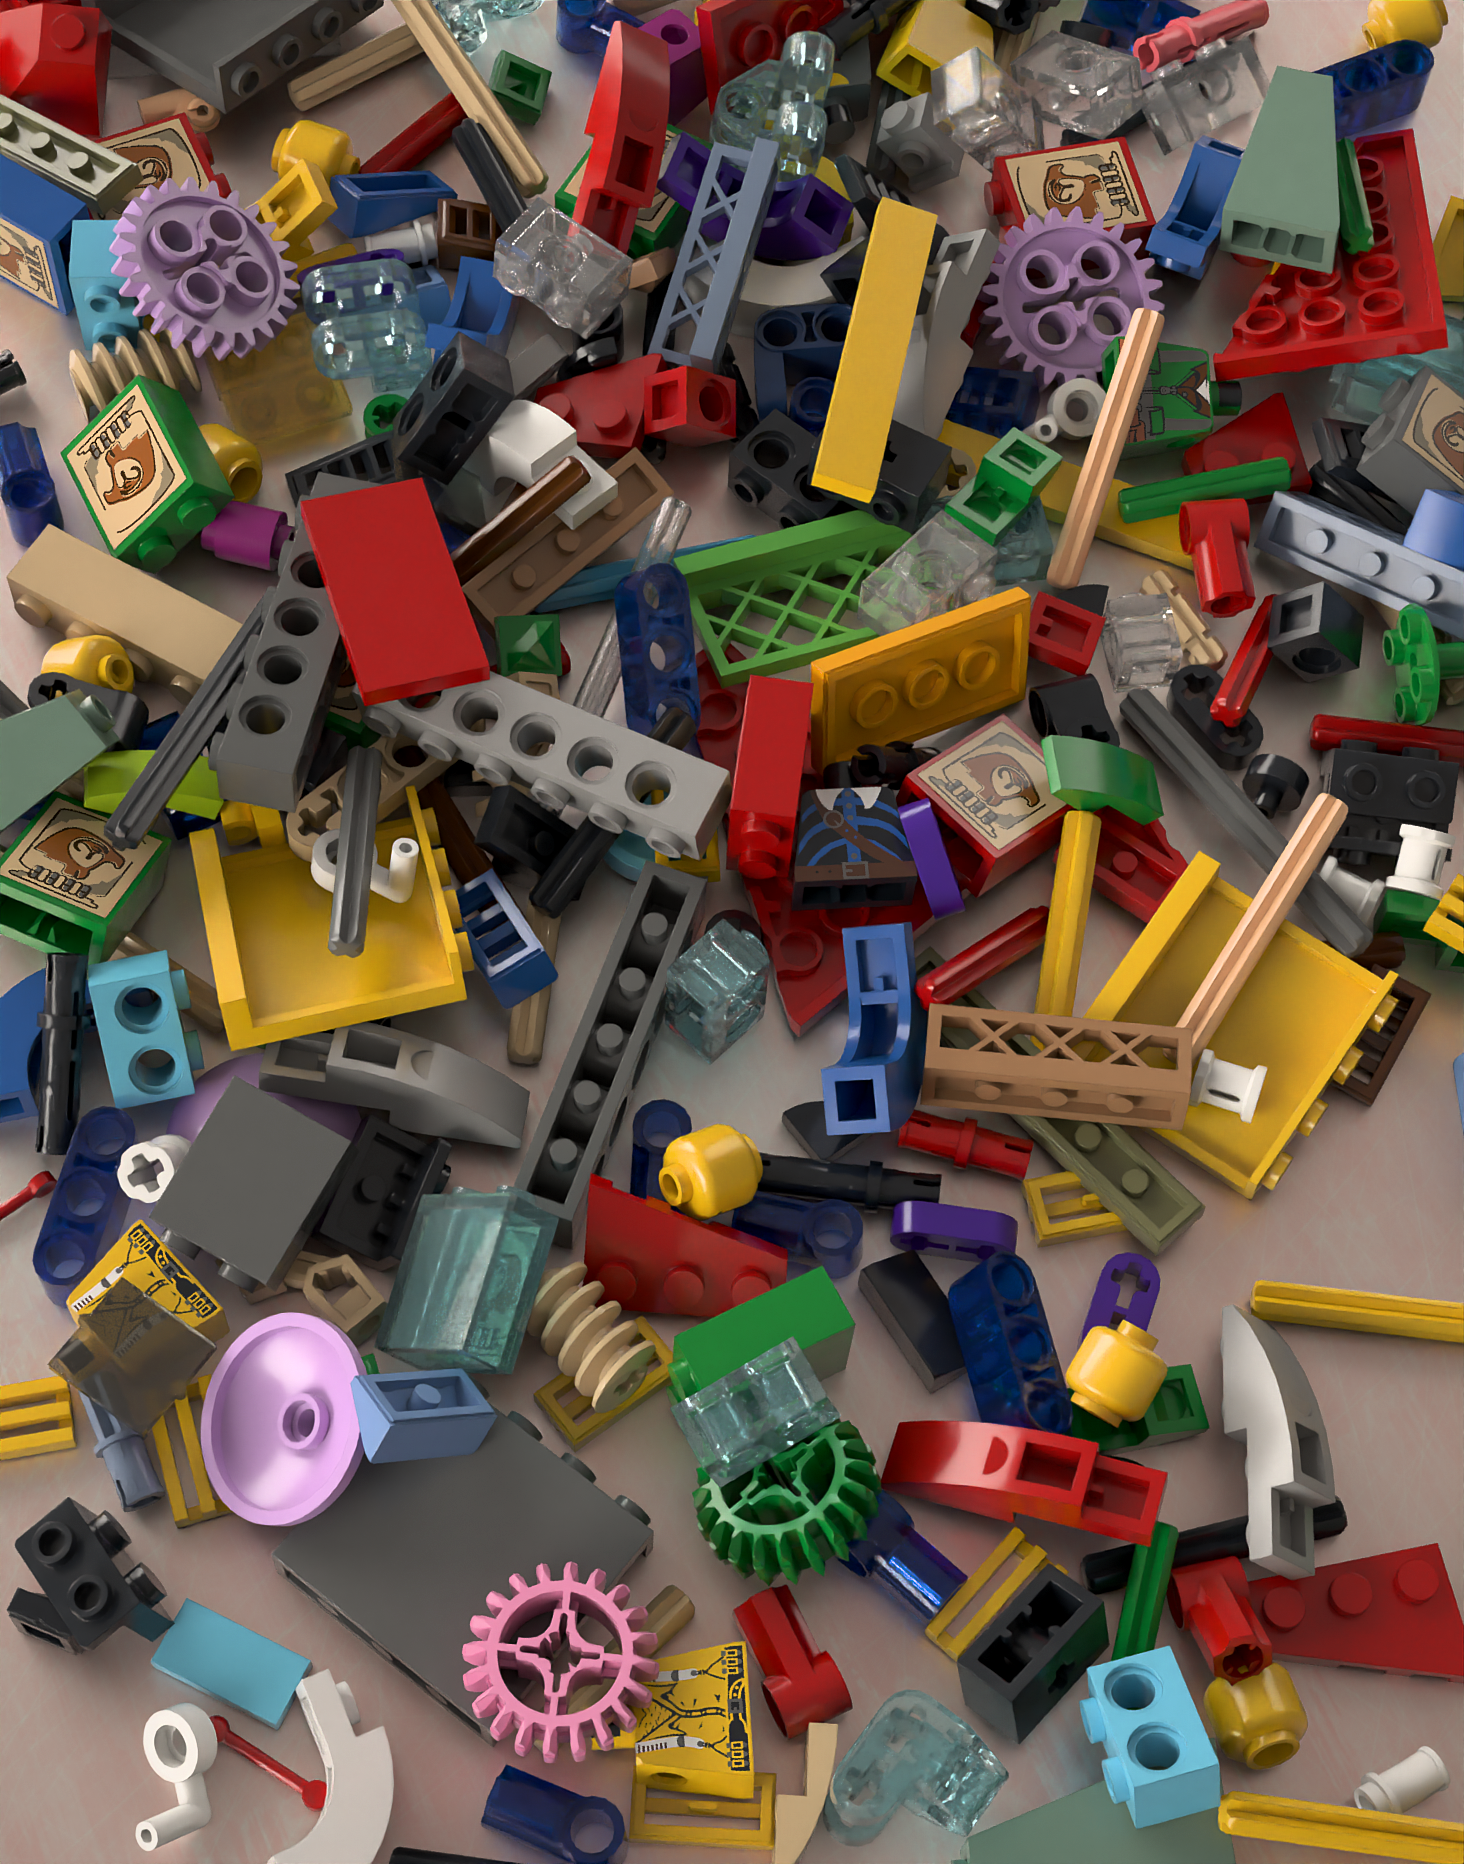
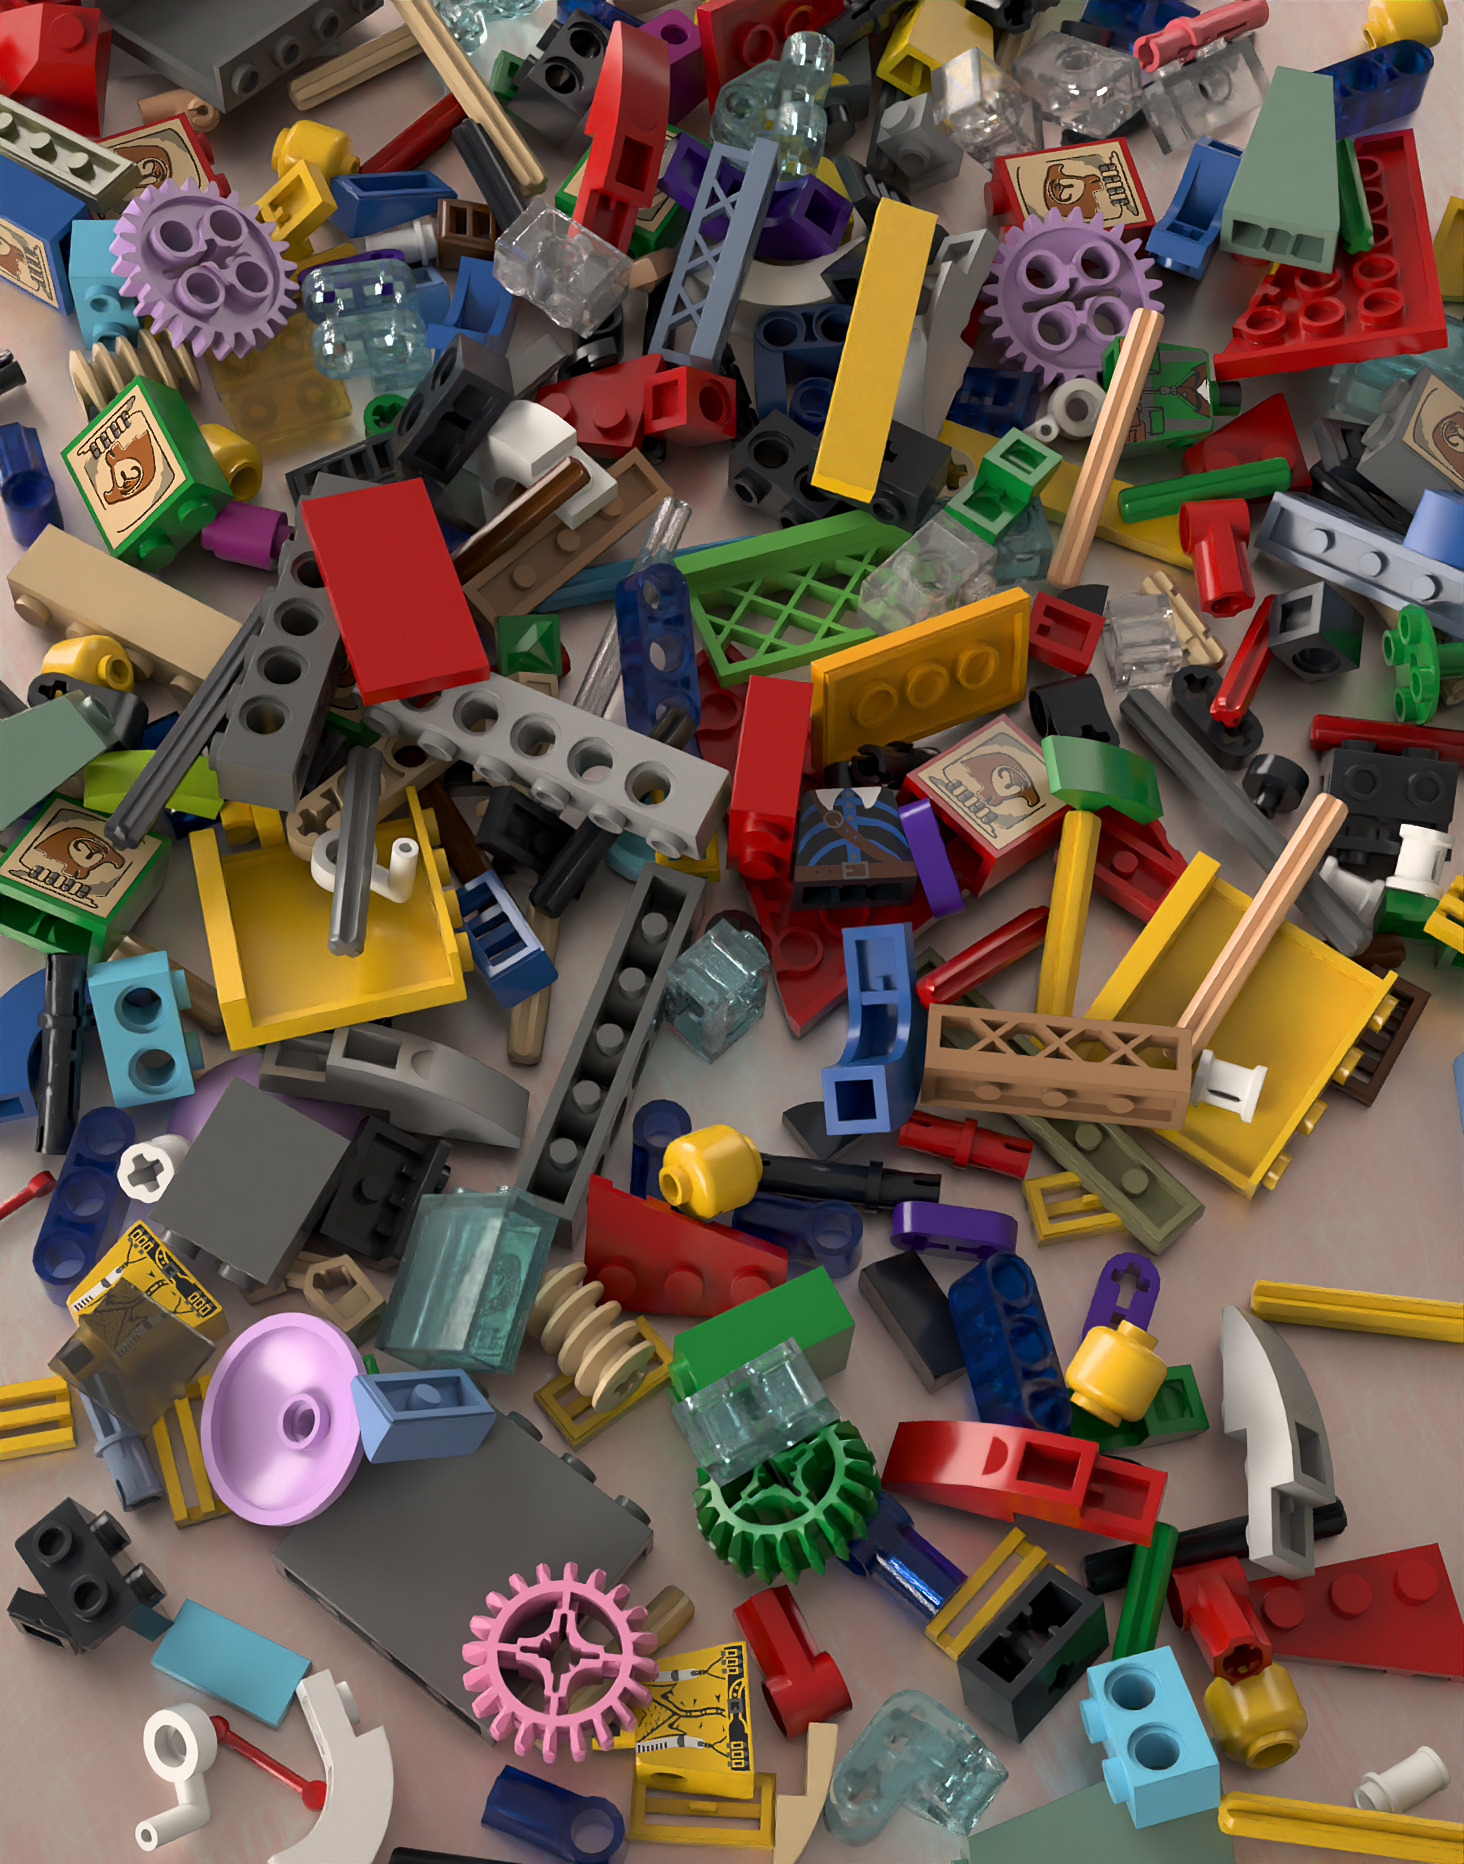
none -> black brick [507,6,611,148]

